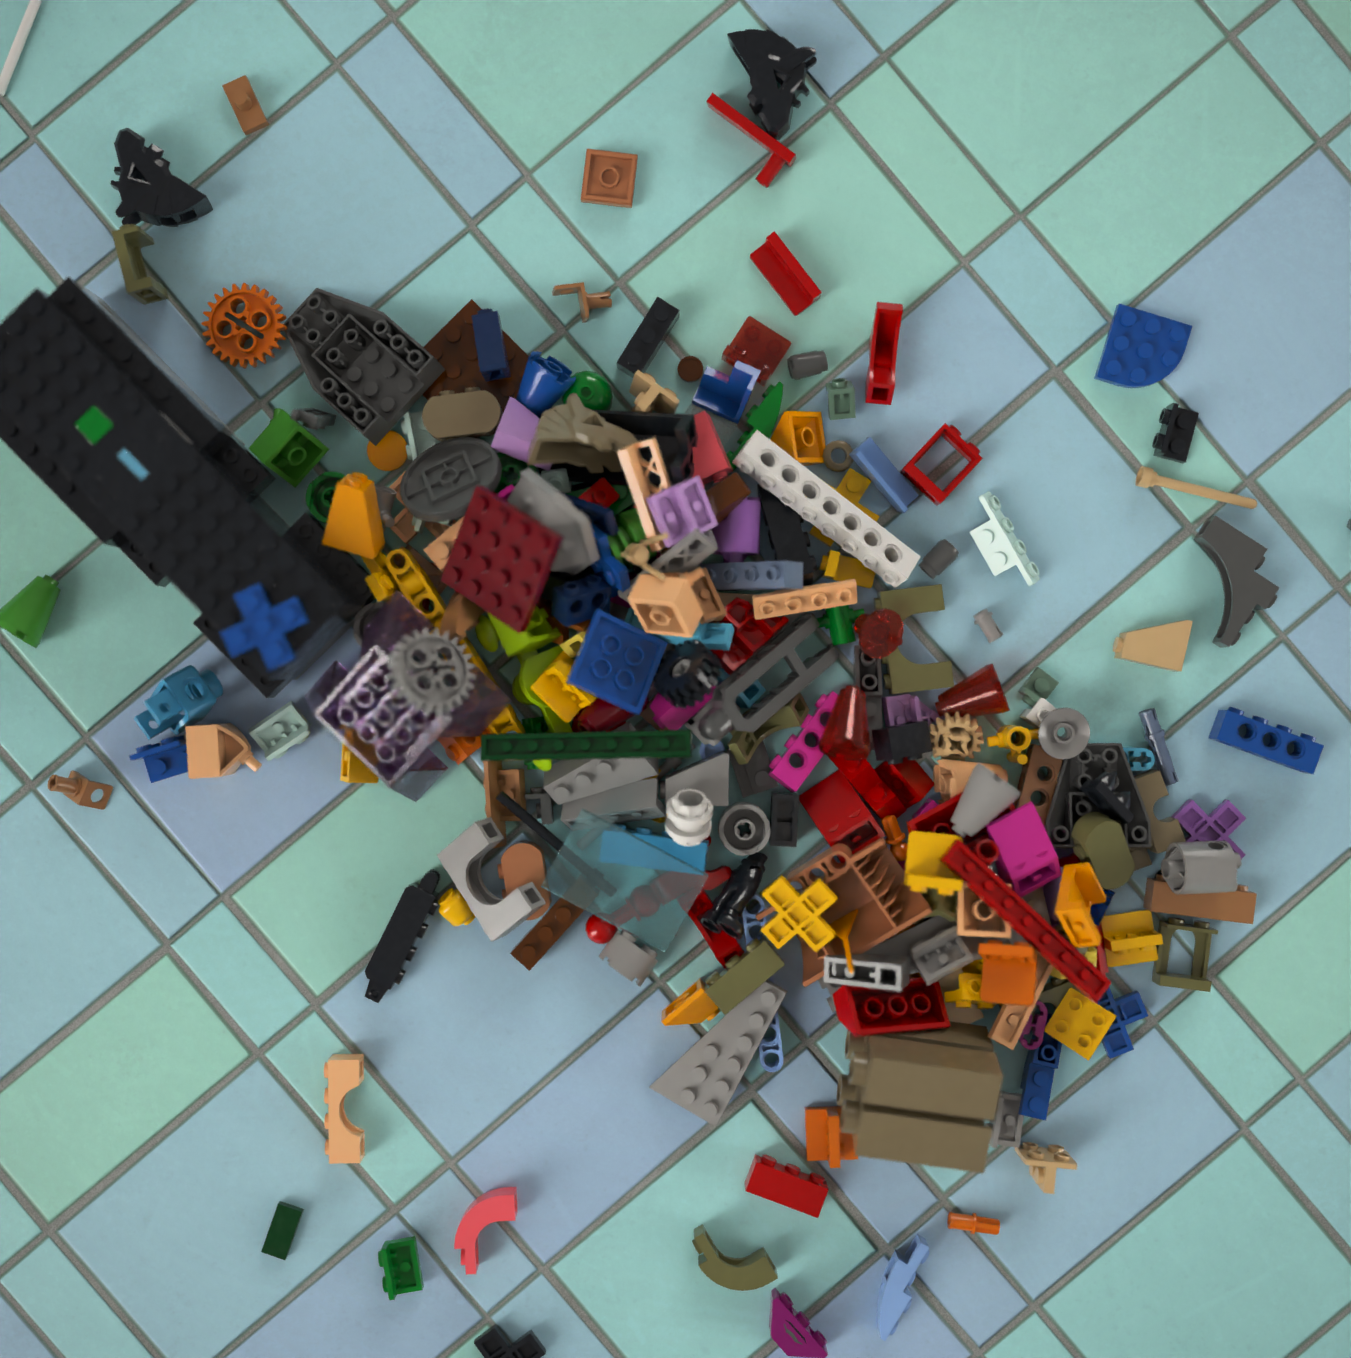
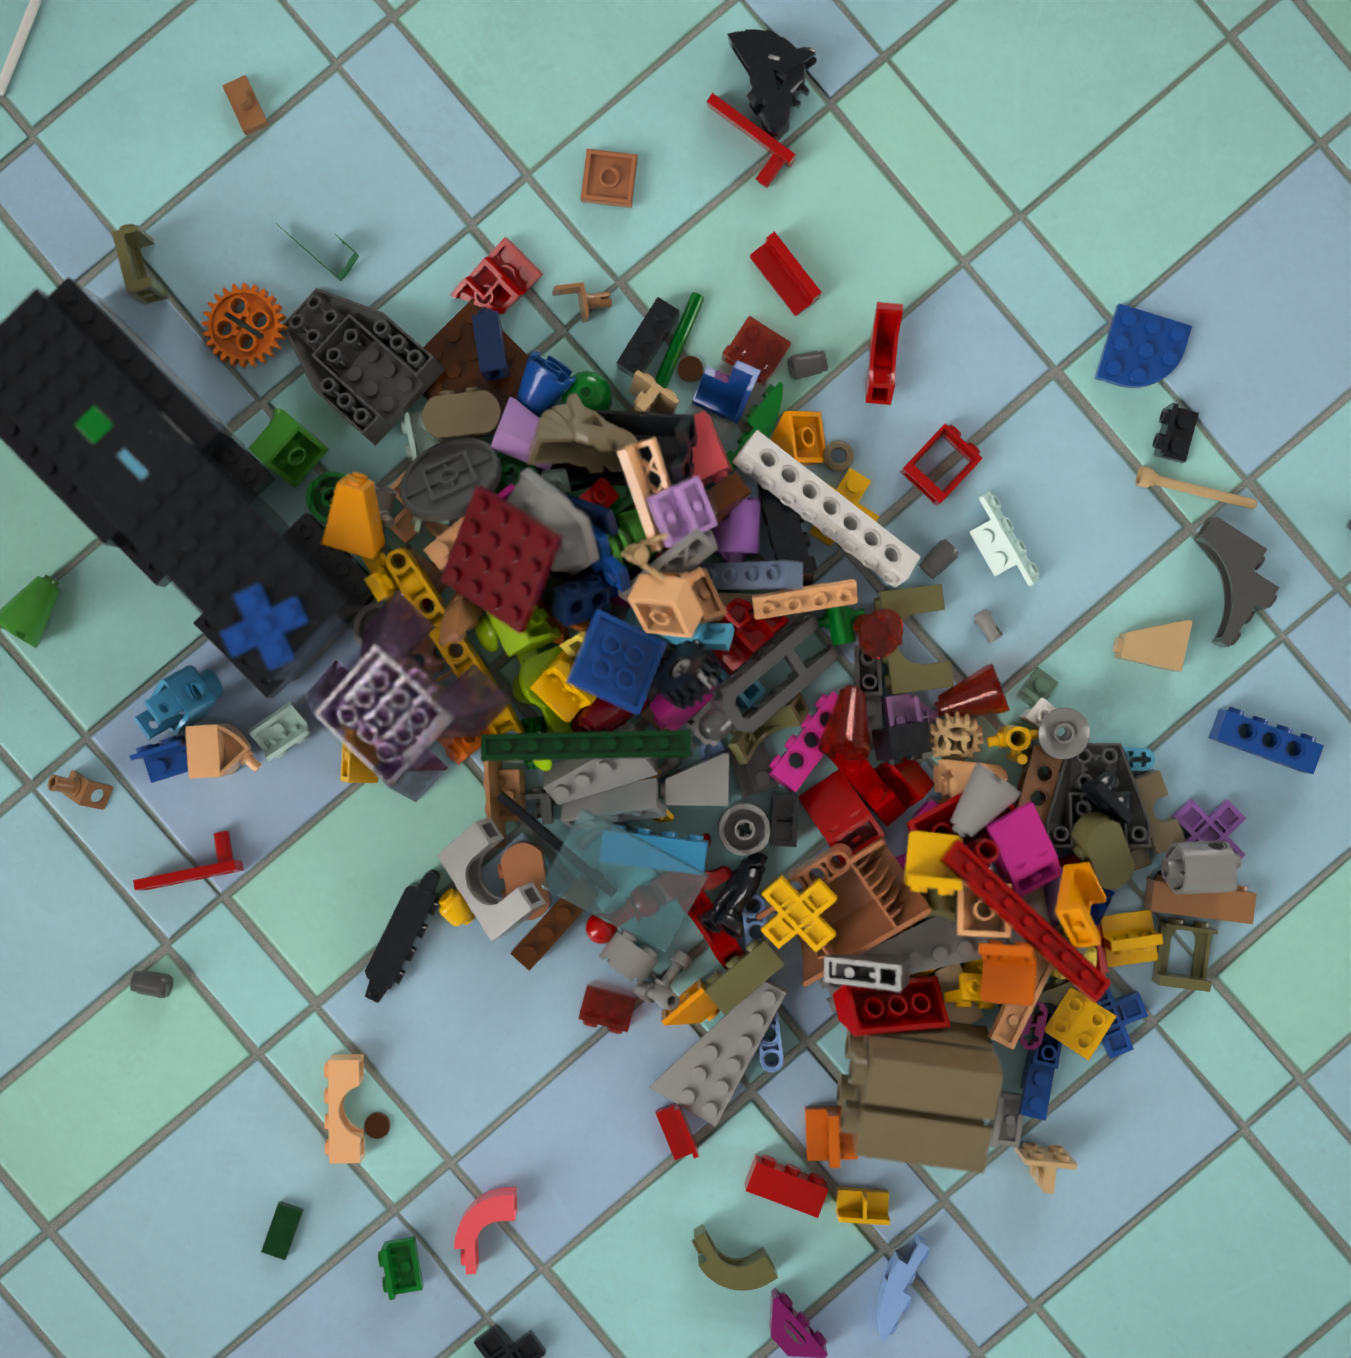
black animal [110,128,213,227] -> none
dark grey hinge [291,408,336,430] -> none
light orange piece [367,430,407,471] -> none
light grey gear [387,627,476,715] -> none
white piece [665,789,713,846] -> none
yellow bracket [819,550,875,589] -> none
sand green bracket [825,378,856,420] -> none
light orange piece [830,909,858,973] -> none
medium blue panel [849,437,919,513] -> none
orange axle [881,815,908,862] -> none
light grey bracket [910,926,974,986] -> none
orange axle [947,1212,1000,1235] -> none
sand blue pin [1138,708,1179,786] -> none
none -> dark grey piece [130,971,173,998]
none -> red piece [133,831,244,891]
none -> green piece [276,223,359,281]
none -> reddish brown piece [364,1112,391,1139]
none -> red slope [450,237,543,314]
none -> clear red bracket [578,984,636,1034]
none -> light grey bar [634,949,693,1011]
none -> green axle [655,292,704,388]
none -> red panel [655,1103,699,1160]
none -> yellow panel [835,1187,890,1225]

